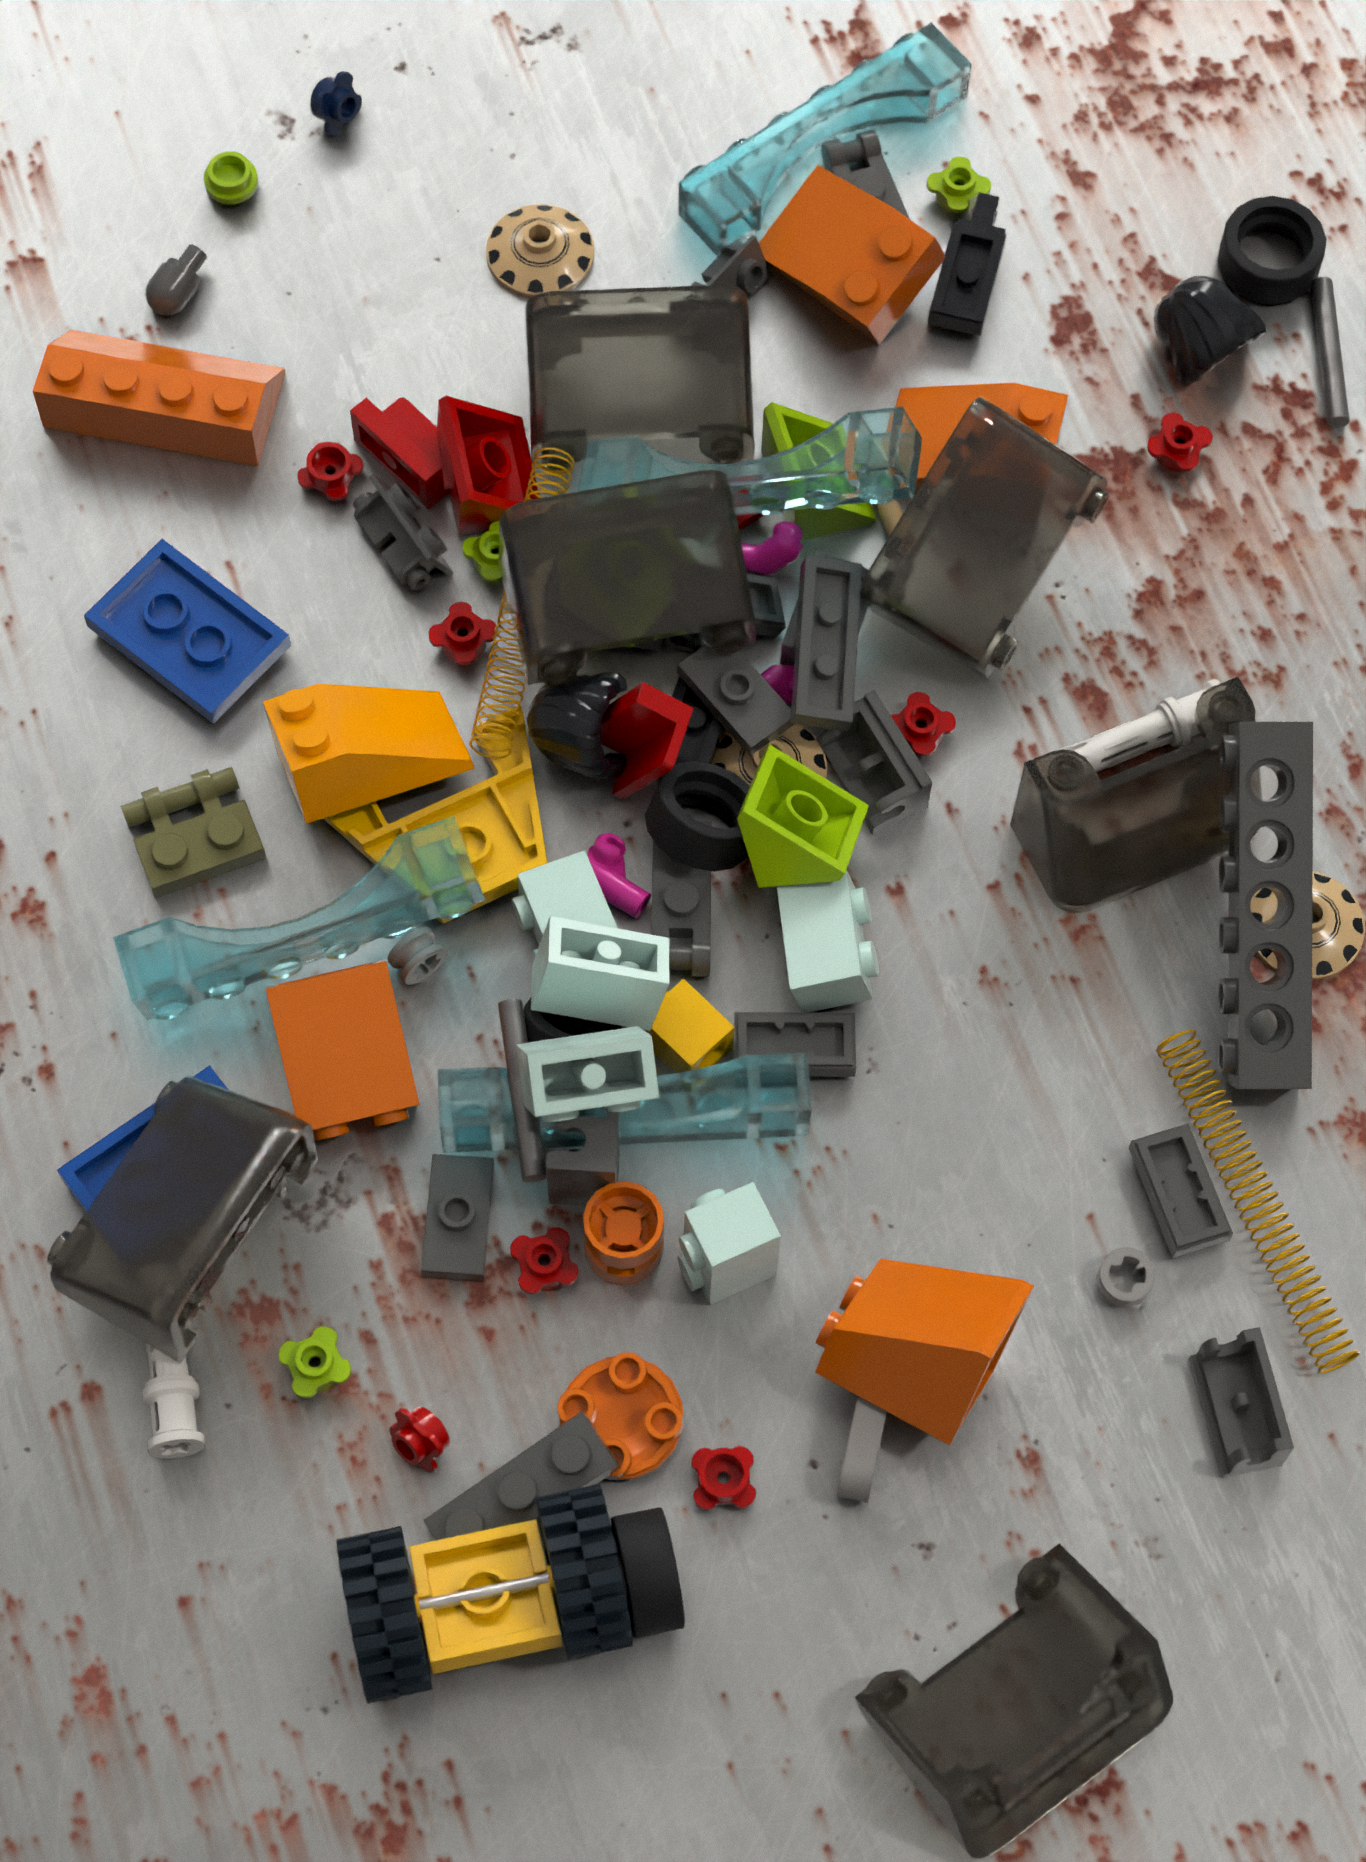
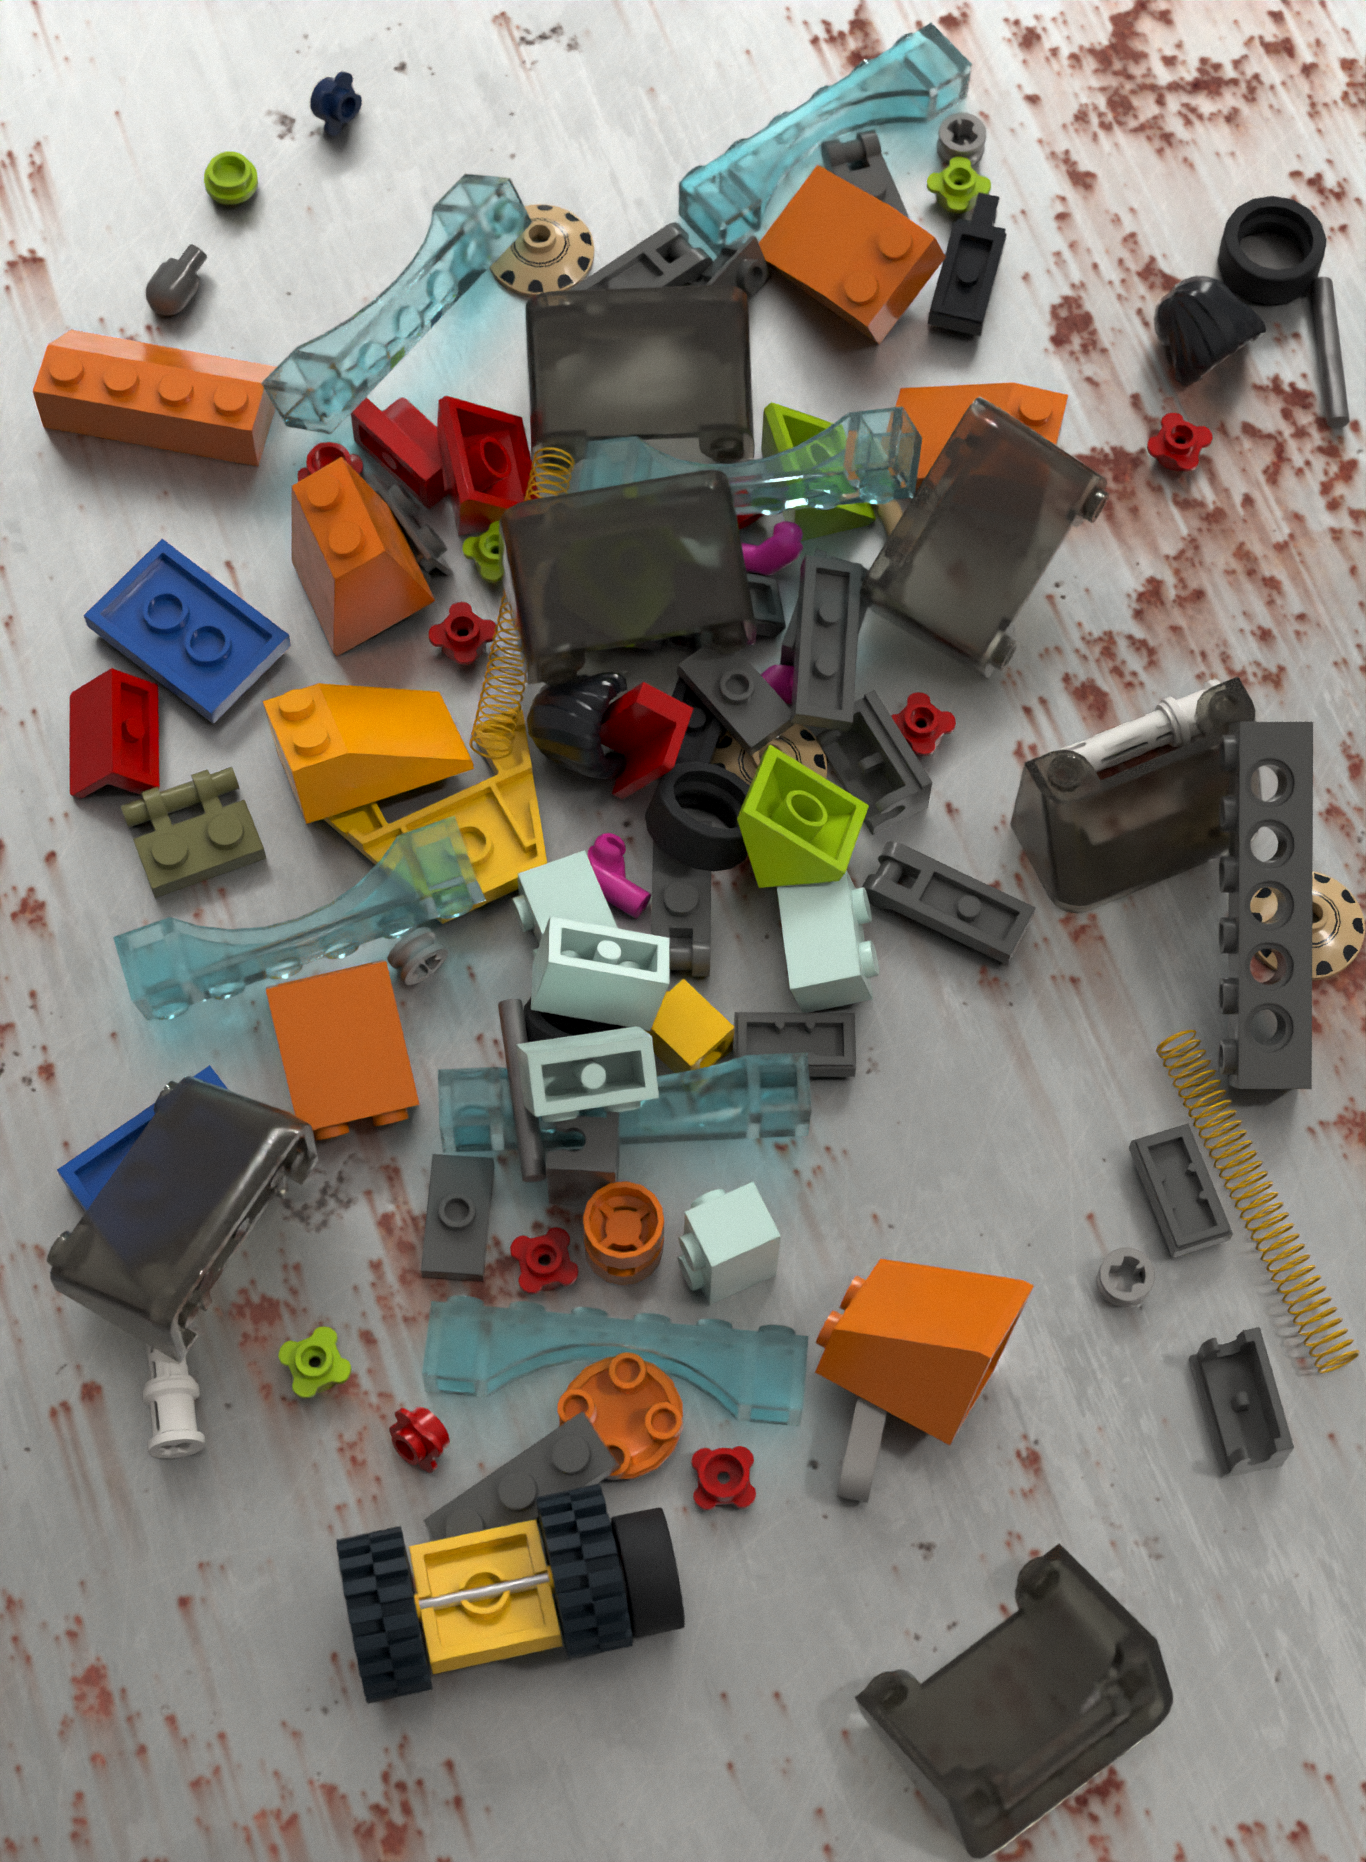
none -> red panel [69,668,160,799]
none -> clear light blue arch [261,173,532,435]
none -> orange slope [291,457,435,657]
none -> clear light blue arch [422,1295,809,1427]
none -> dark grey plate [559,222,713,345]
none -> dark grey plate [862,841,1036,965]
none -> light grey bush [937,113,987,166]

